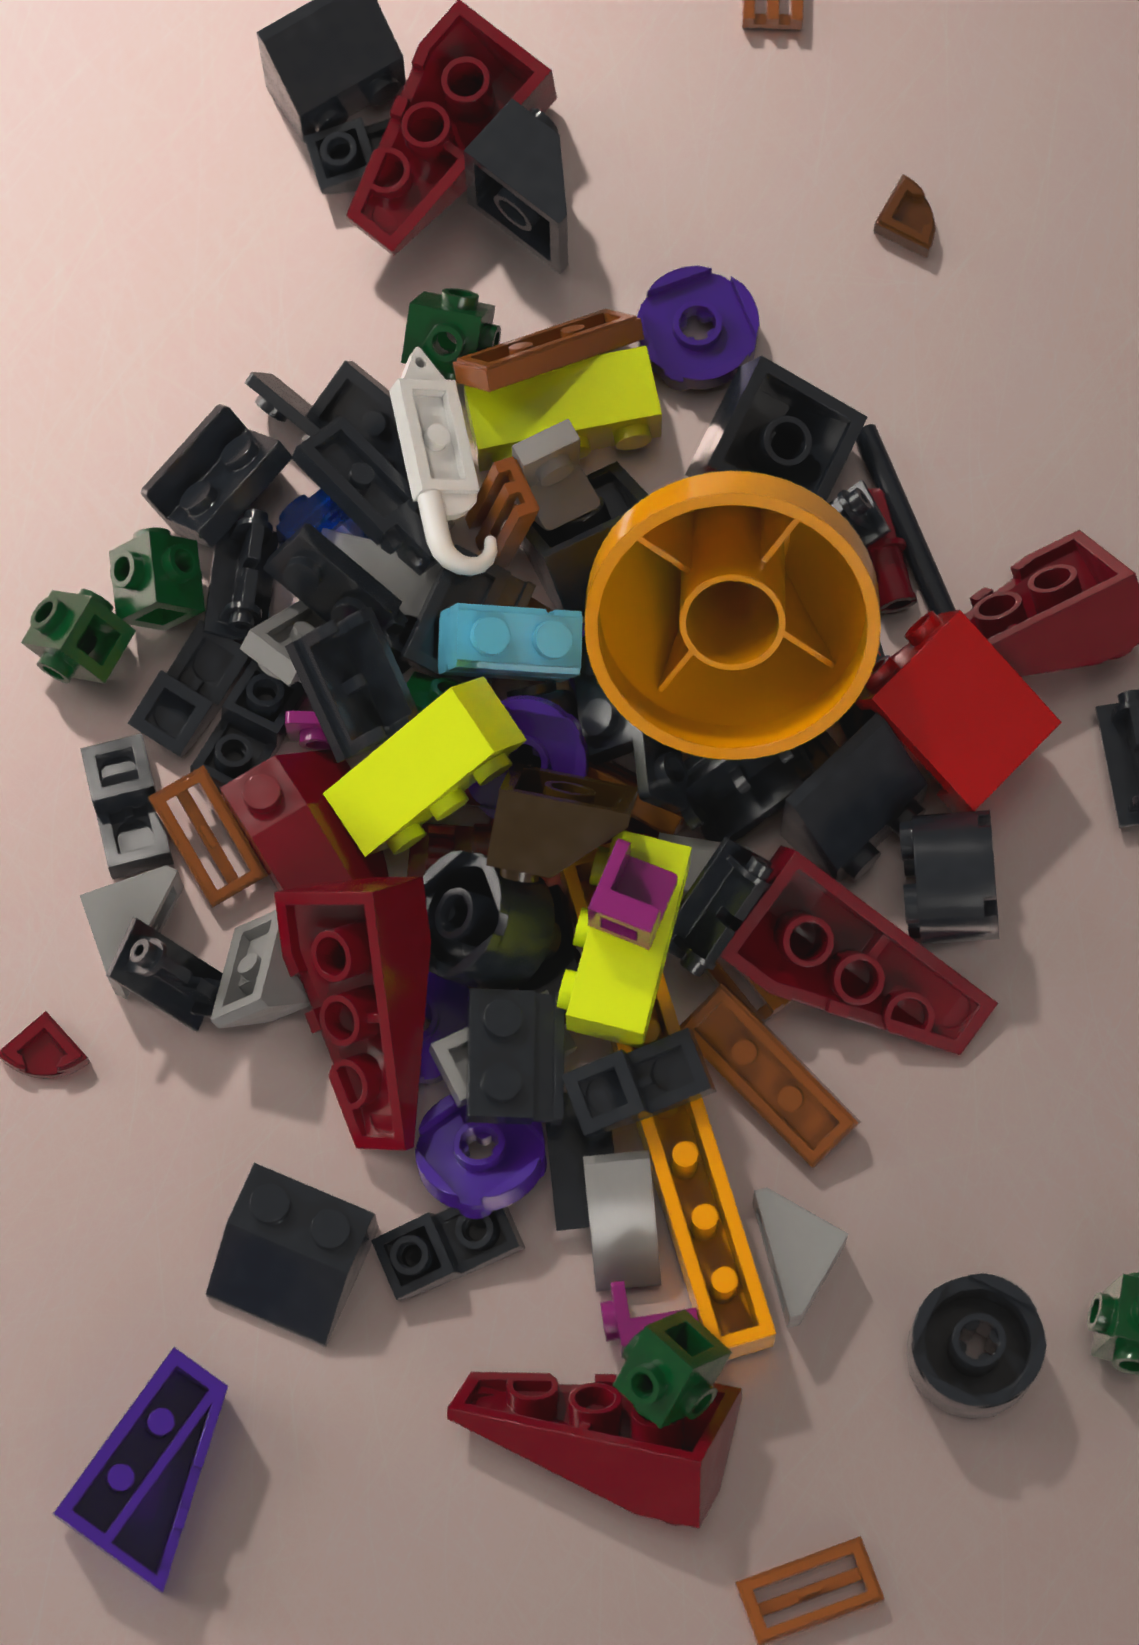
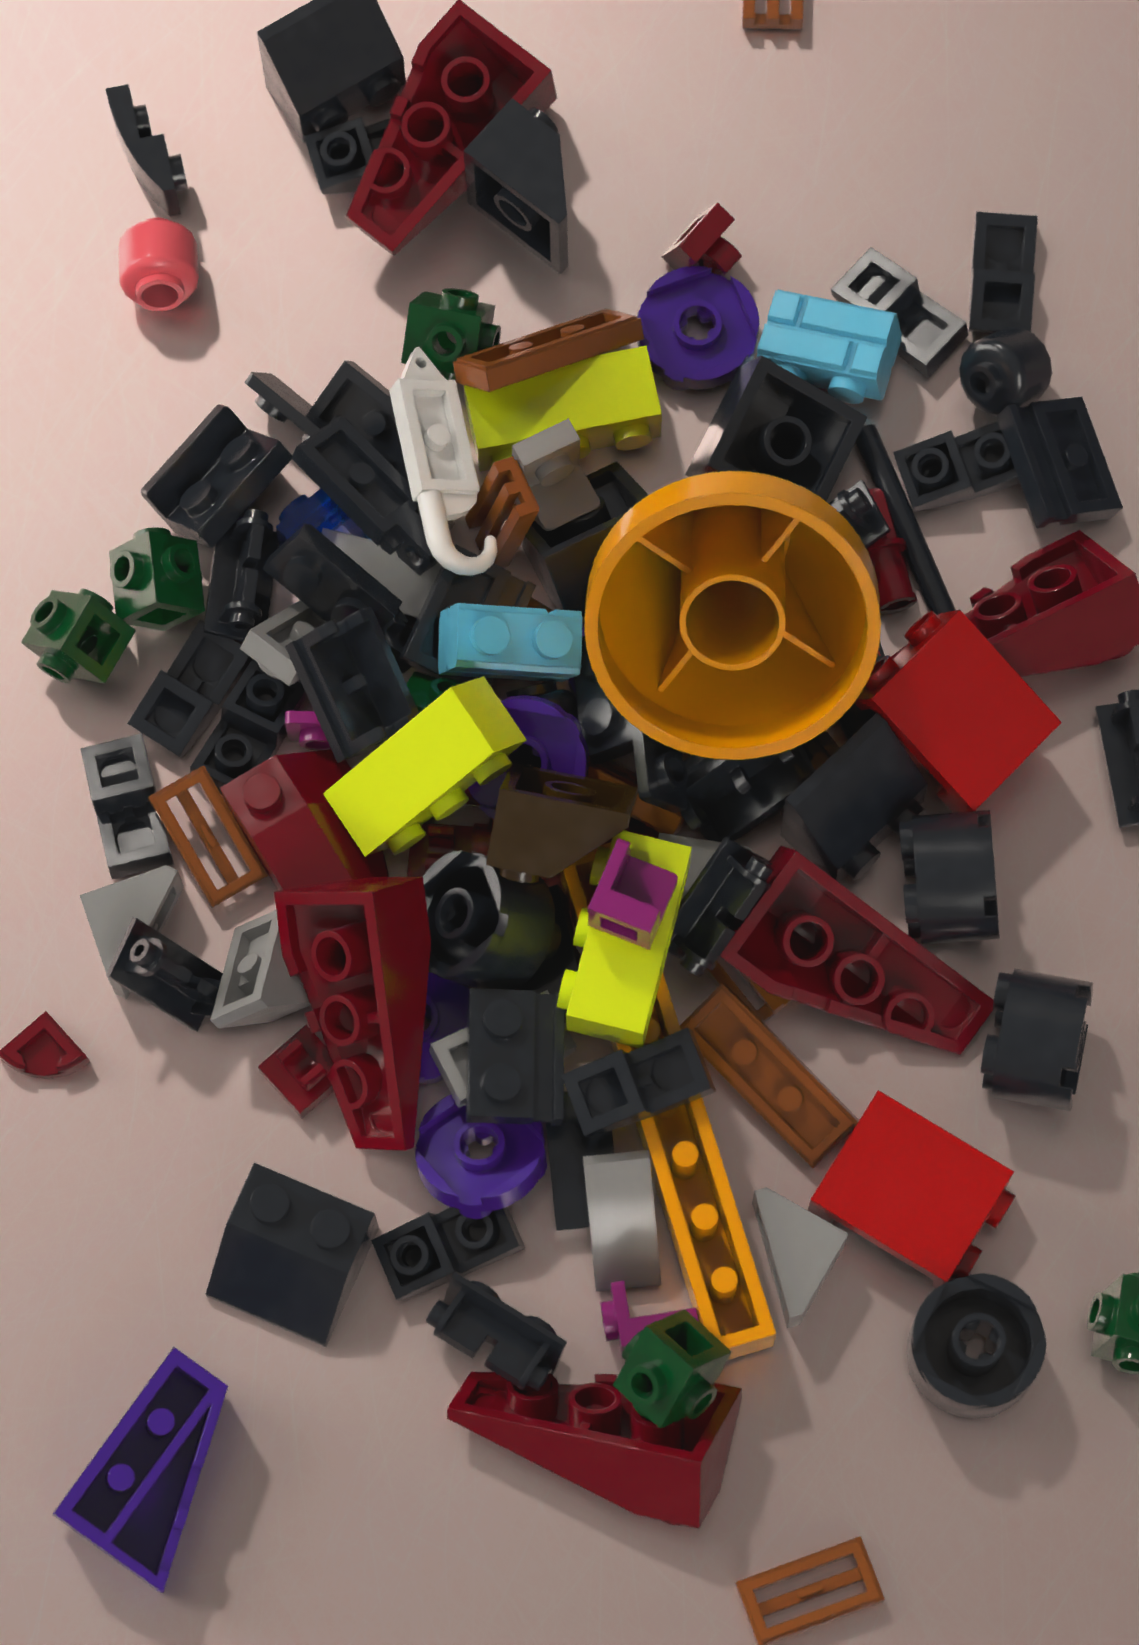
reddish brown tile [873,174,936,258] -> none
none -> black slope [105,84,188,216]
none -> coral head [118,217,199,312]
none -> dark red tile [258,1024,334,1119]
none -> black hinge [426,1272,567,1392]
none -> dark red tile [662,202,742,275]
none -> medium azure brick [757,289,902,404]
none -> red panel [808,1090,1016,1288]
none -> slope [831,247,969,378]
none -> black slope [893,421,1020,511]
none -> black head [959,327,1052,415]
none -> black slope [968,212,1038,333]
none -> black brick [981,969,1093,1111]
none -> black plate [996,397,1123,528]

